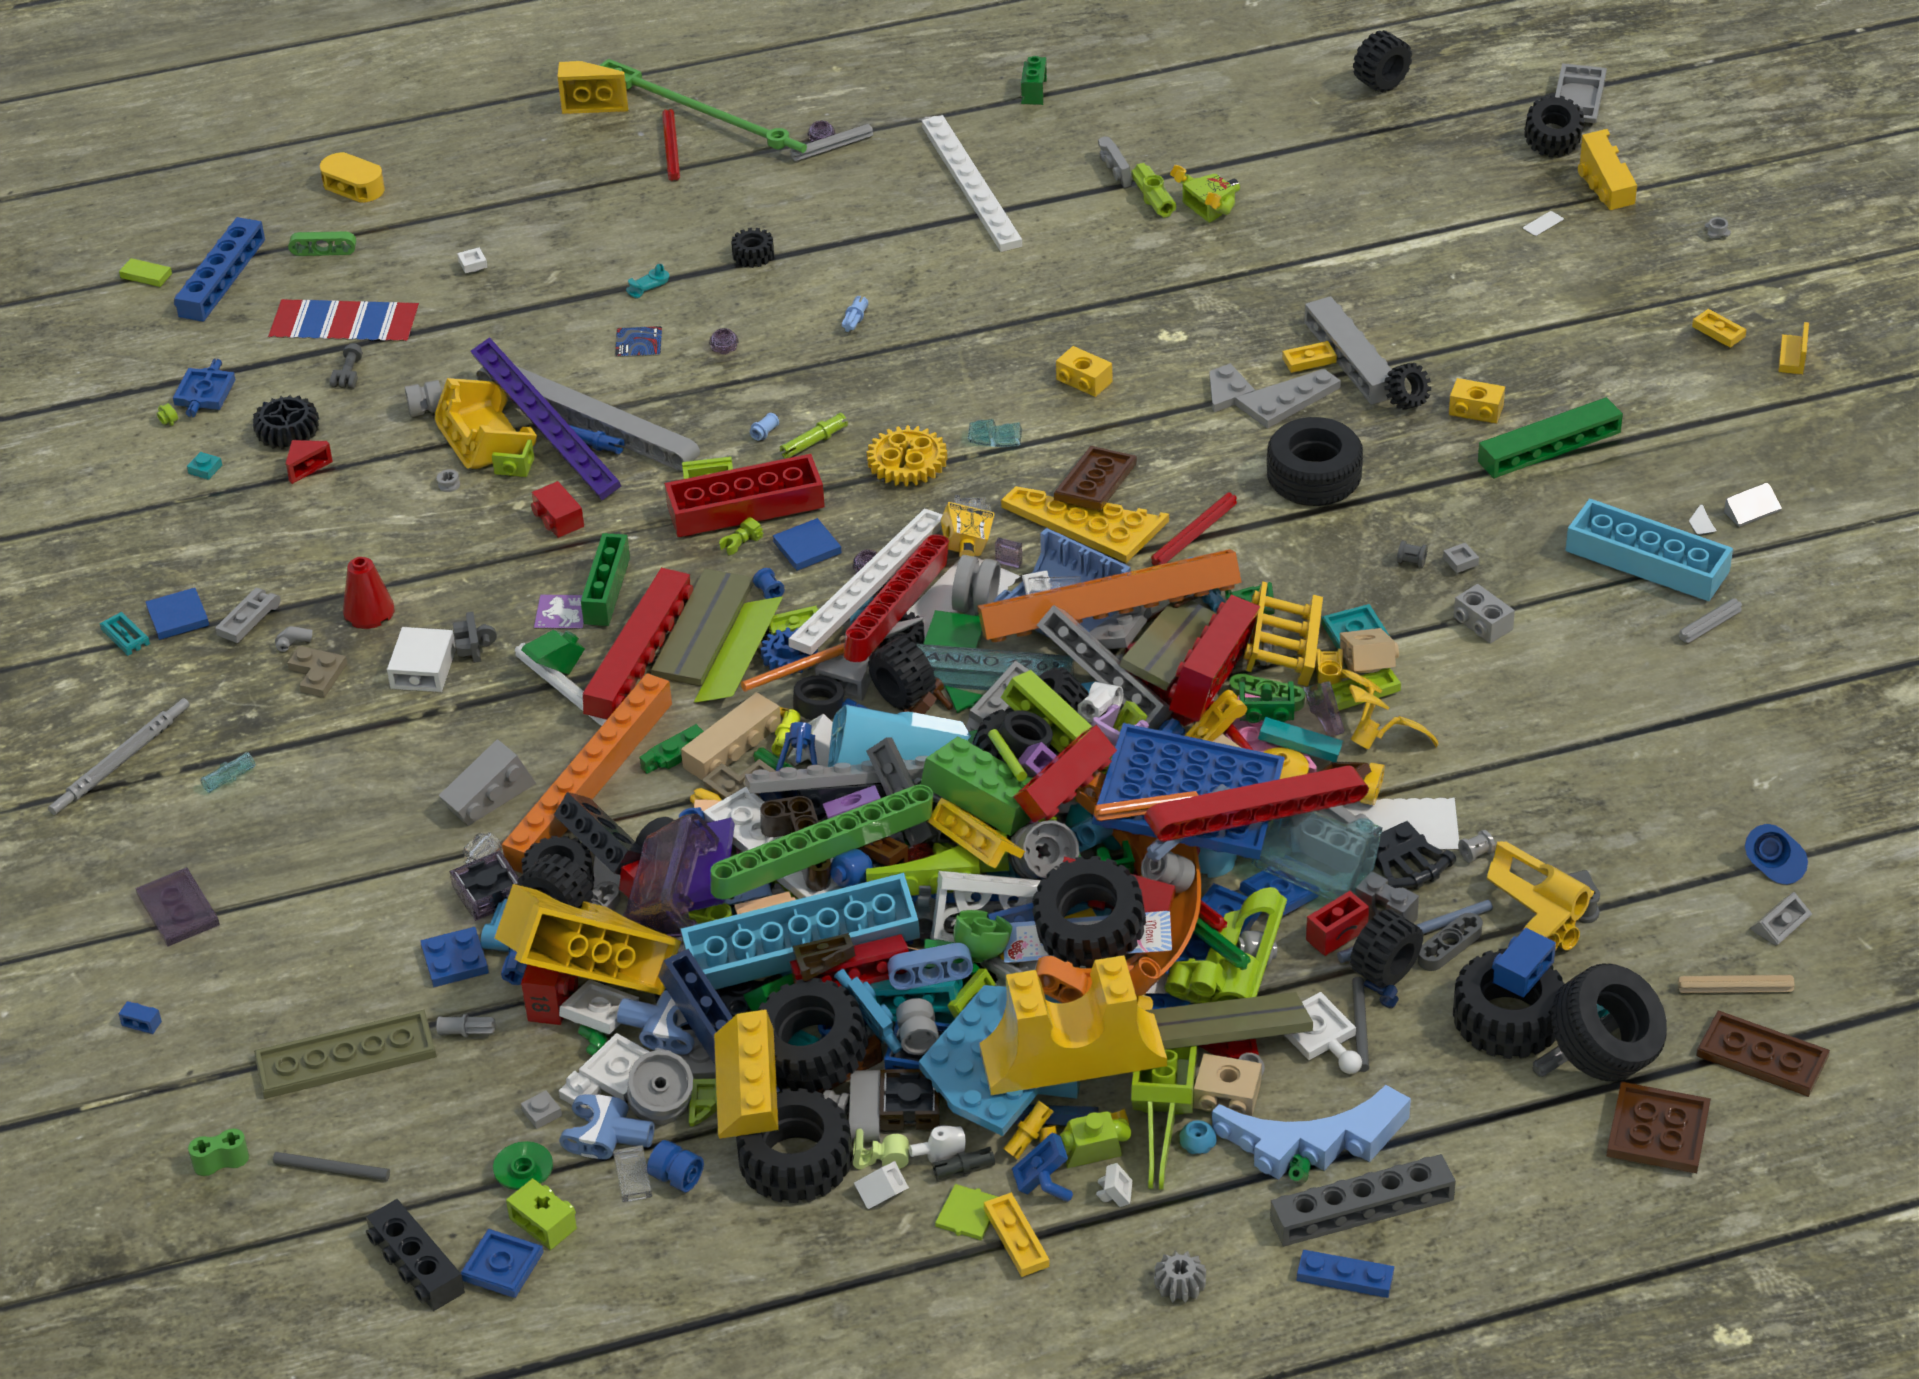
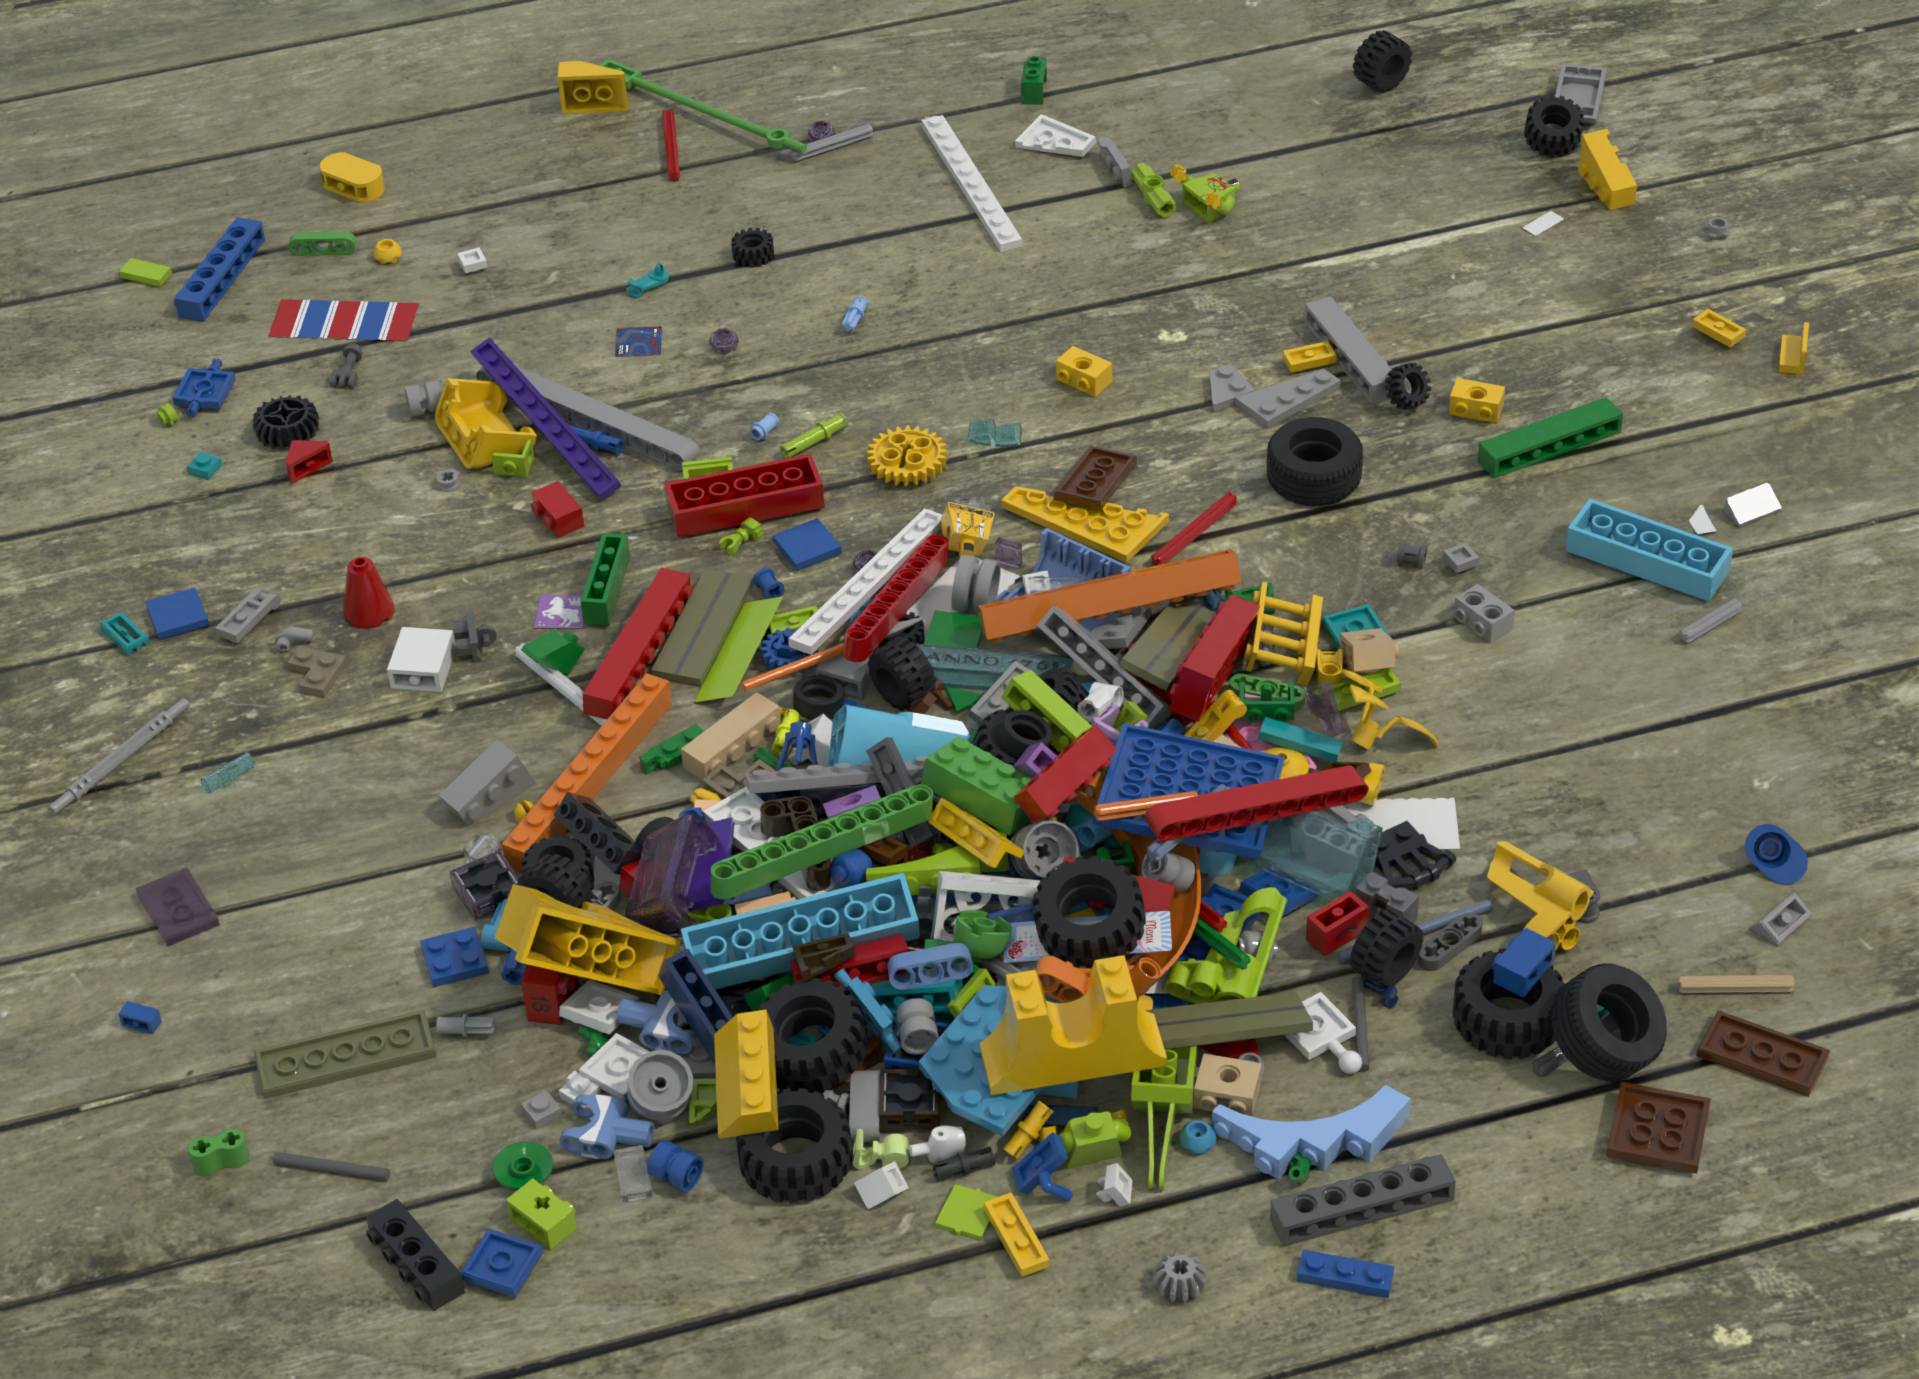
lime bar [988,729,1027,781] -> none
light grey bush [1458,830,1495,863] -> none
none -> yellow plate [373,239,402,264]
none -> yellow hinge [514,800,534,823]
none -> white wing [1015,114,1096,157]

